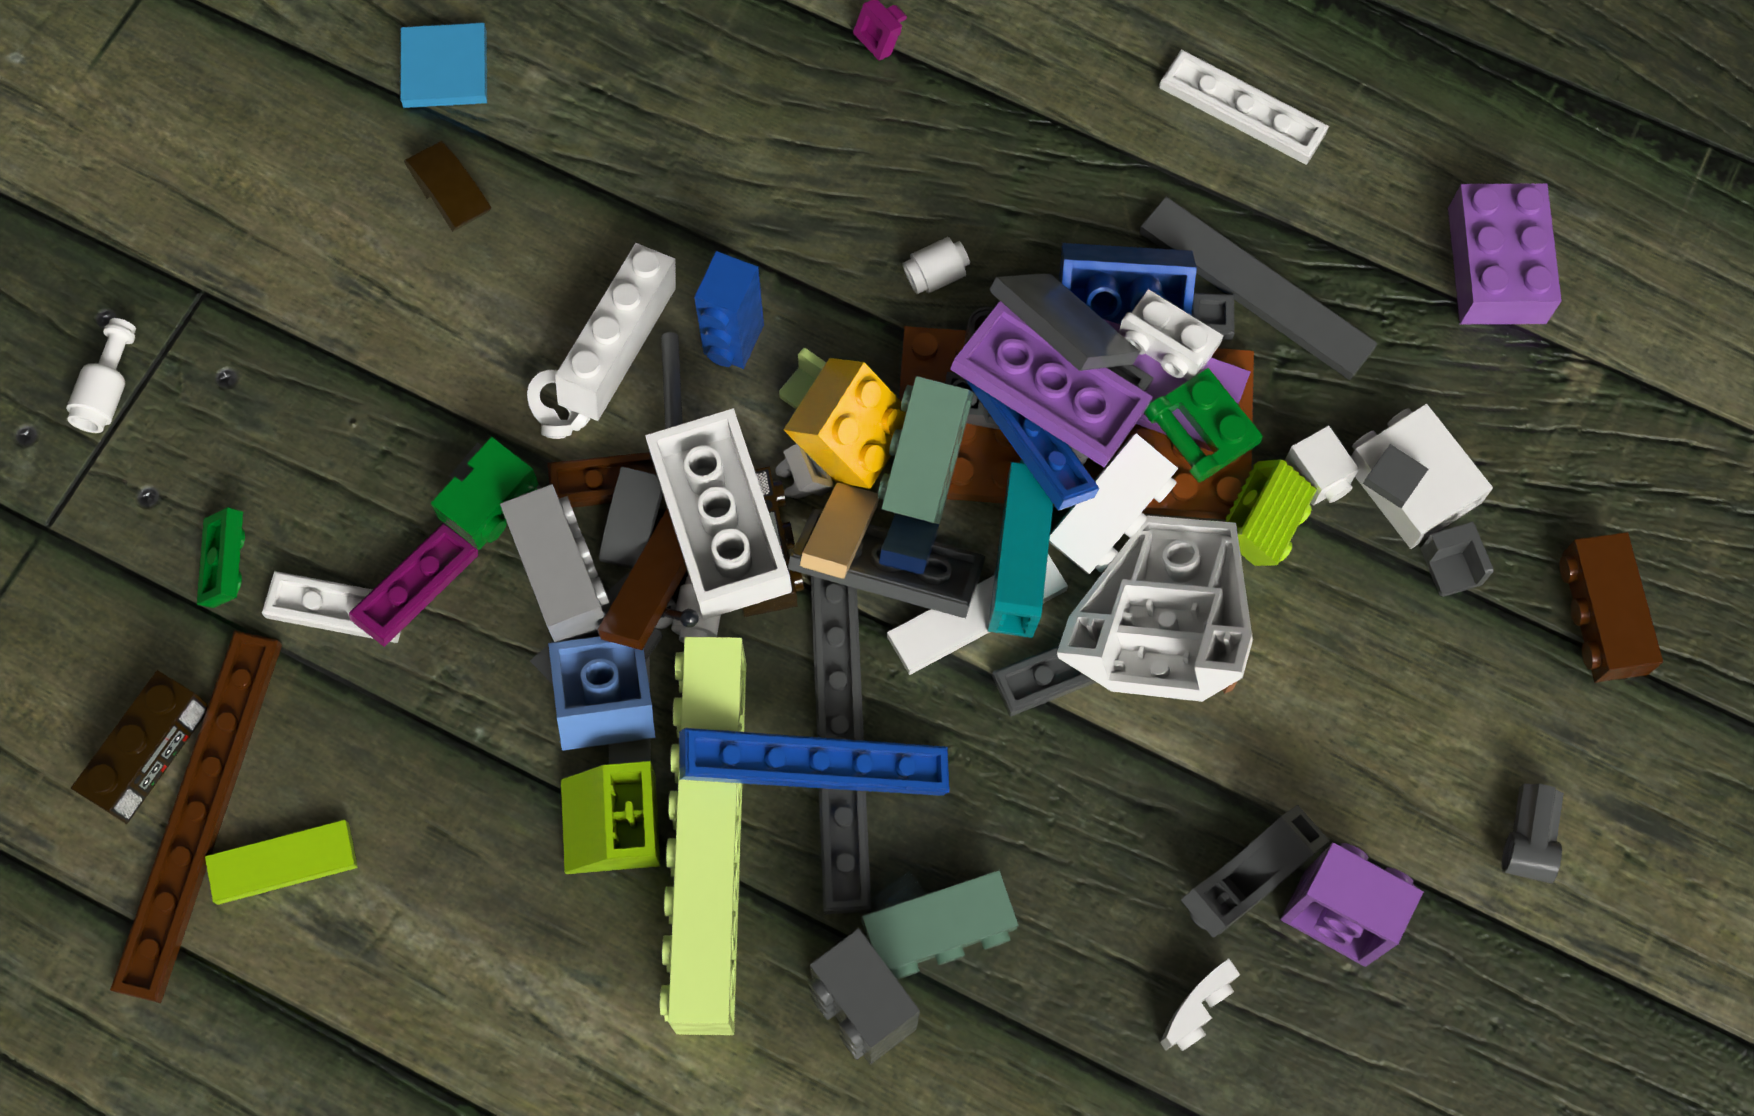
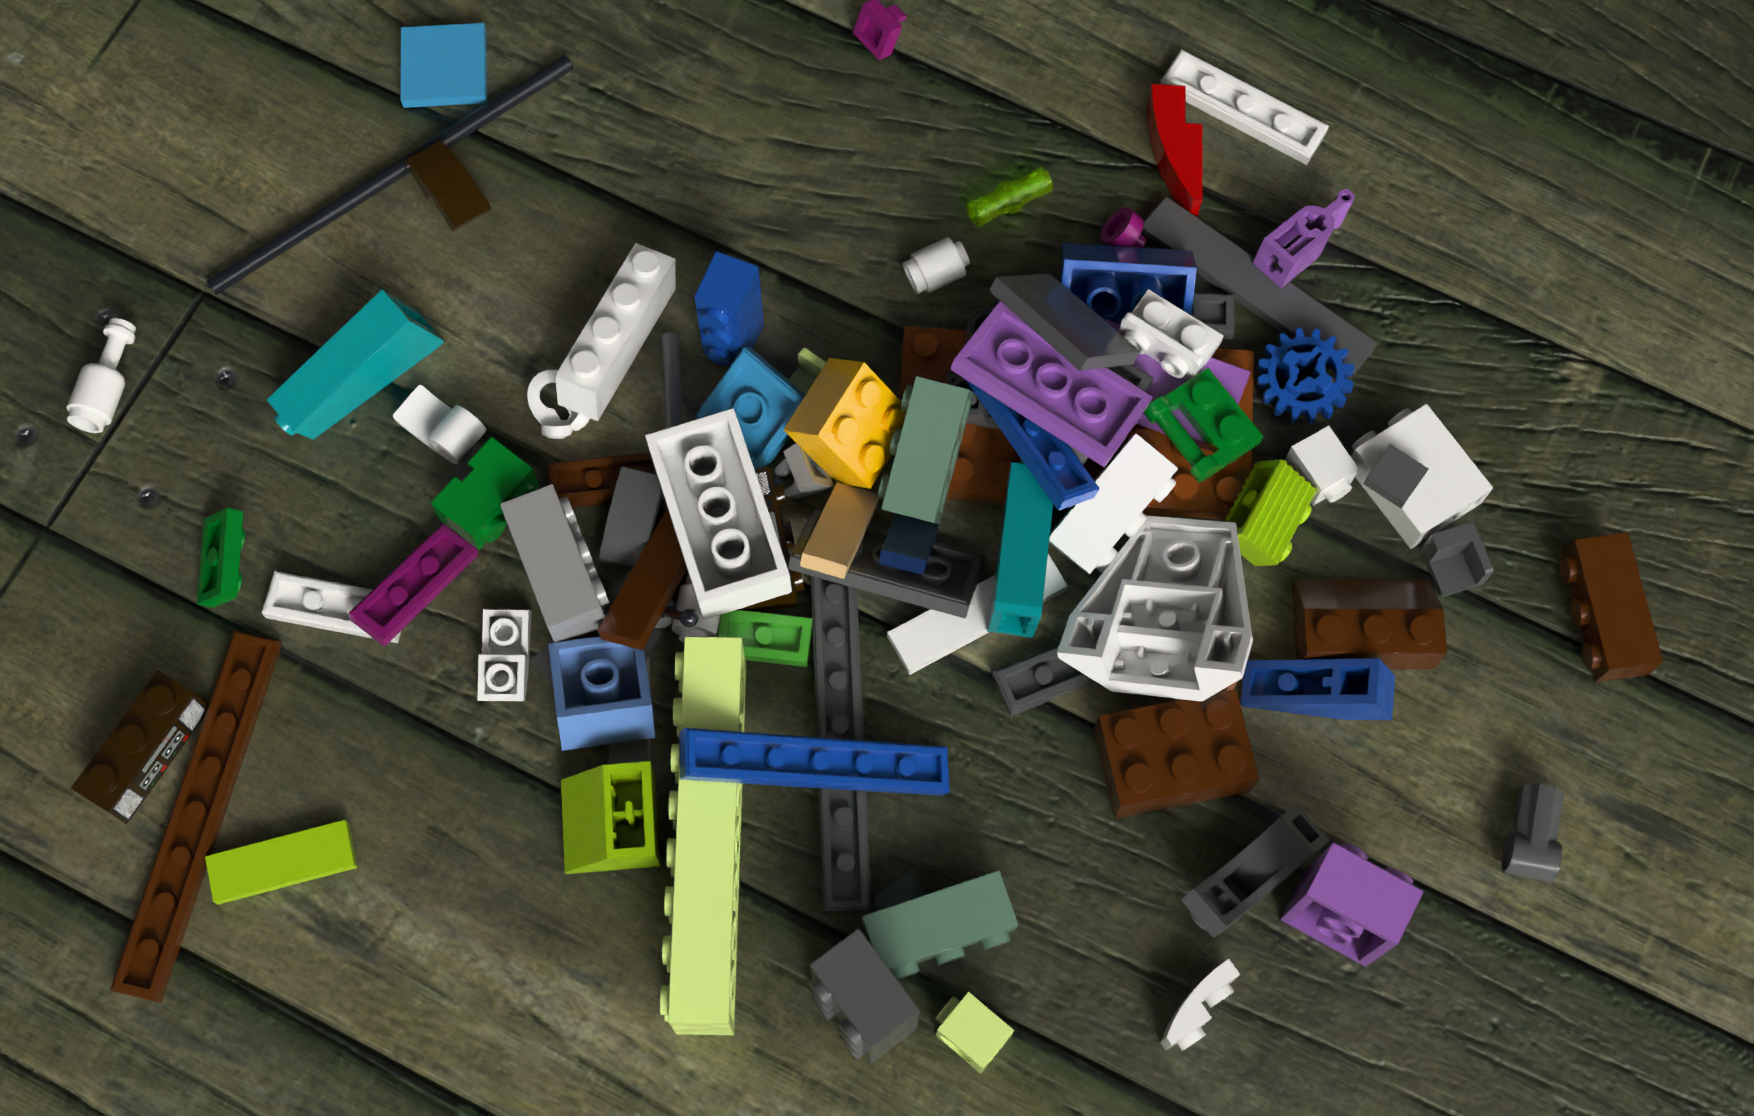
medium lavender brick [1448,183,1562,324] -> none
none -> black piece [206,55,574,295]
none -> teal slope [267,289,445,440]
none -> white panel [393,385,486,465]
none -> white slope [477,609,532,701]
none -> dark azure tile [694,347,805,469]
none -> bright green plate [717,610,813,667]
none -> yellowish green brick [935,992,1014,1074]
none -> clear neon green pin [966,167,1053,228]
none -> reddish brown brick [1093,689,1260,819]
none -> magenta tile [1100,207,1146,248]
none -> red slope [1146,84,1203,217]
none -> blue slope [1241,658,1395,720]
none -> medium lavender piece [1253,189,1355,288]
none -> blue gear [1256,328,1355,425]
none -> reddish brown slope [1292,579,1447,669]

